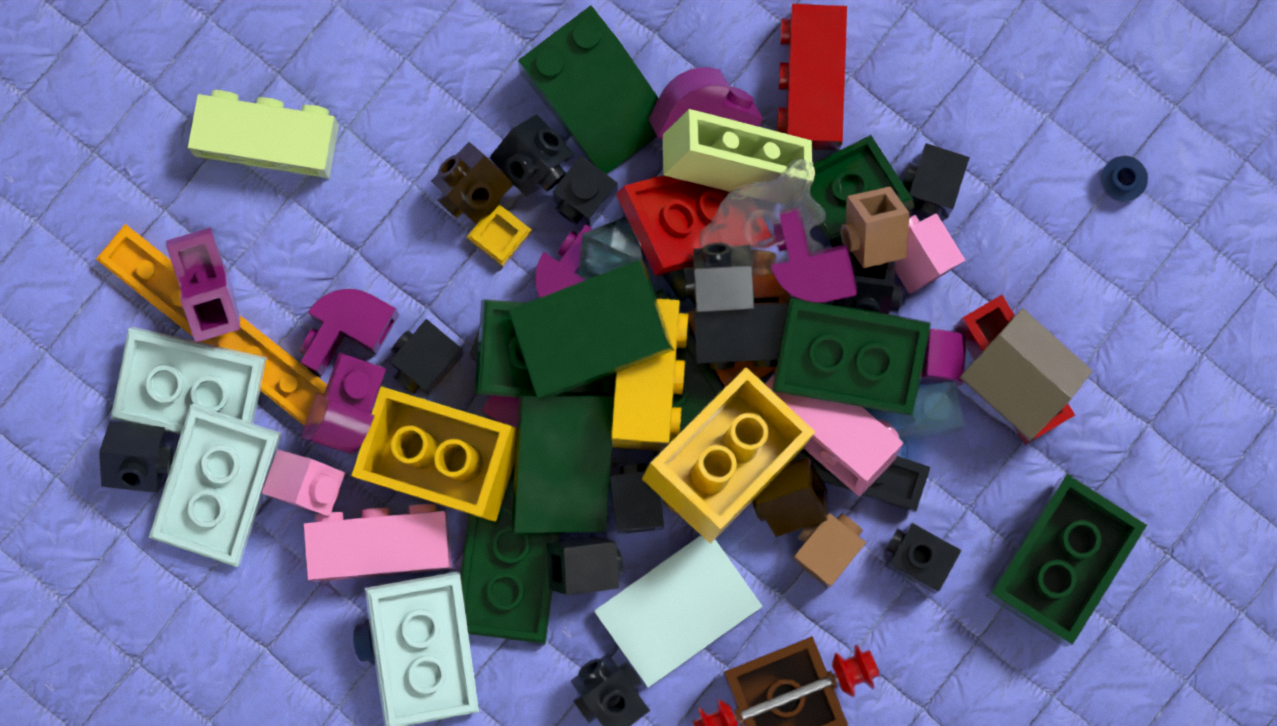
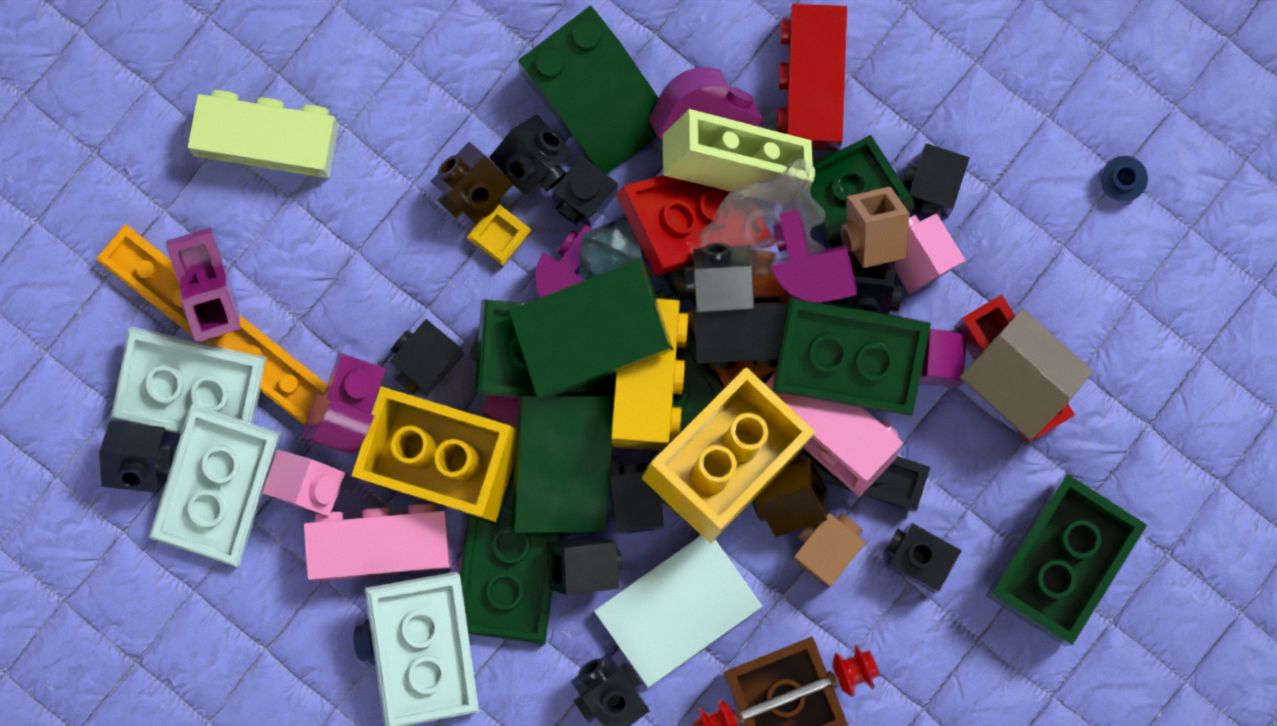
magenta brick [300,289,399,377] -> none
clear light blue slope [863,381,964,442] -> none

